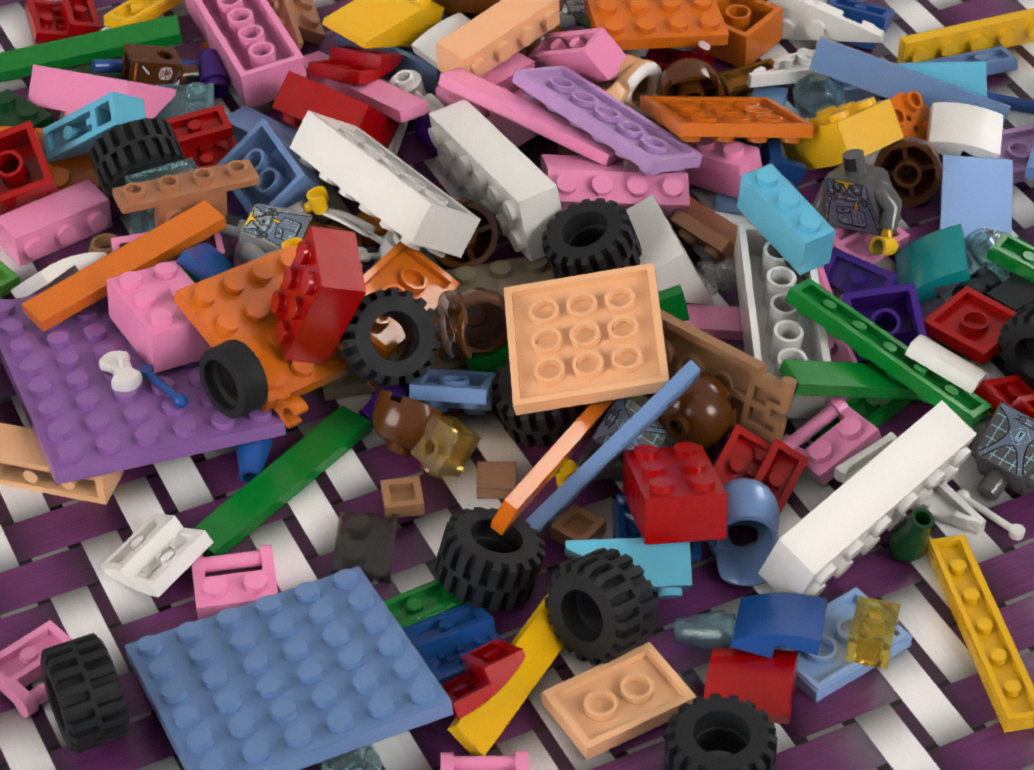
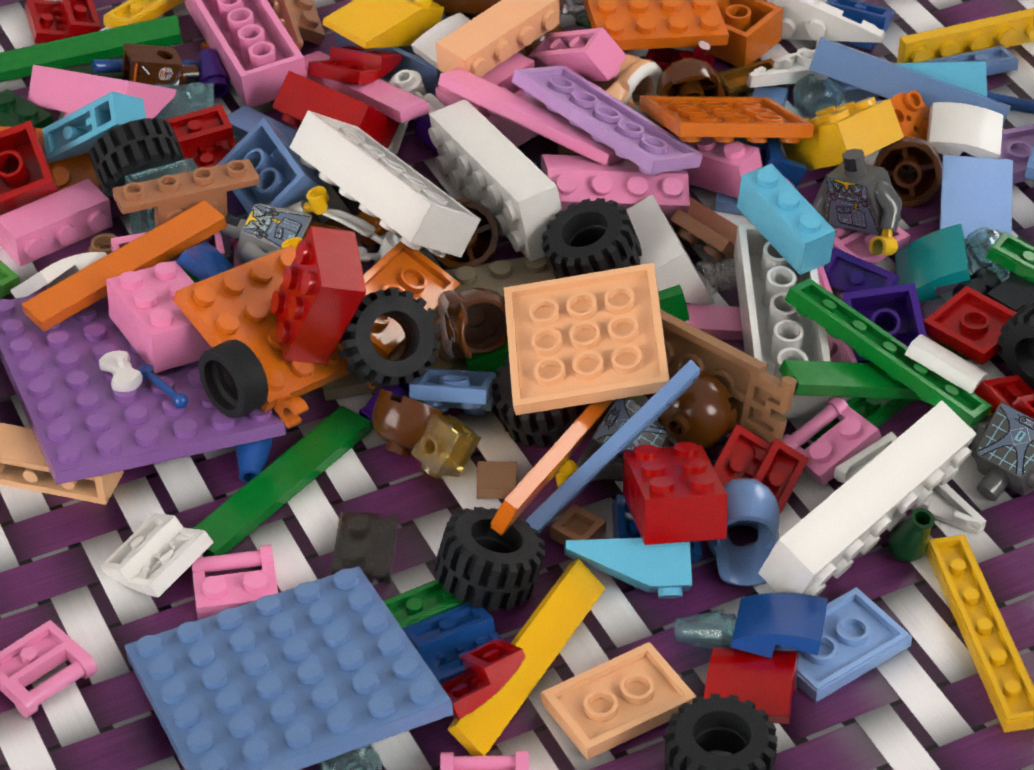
black tyre [40,633,129,754] -> none
medium nougat plate [380,476,425,519] -> none
black tyre [545,548,658,665] -> none
clear yellow brick [846,596,901,669] -> none
white hinge [956,489,1025,541] -> none

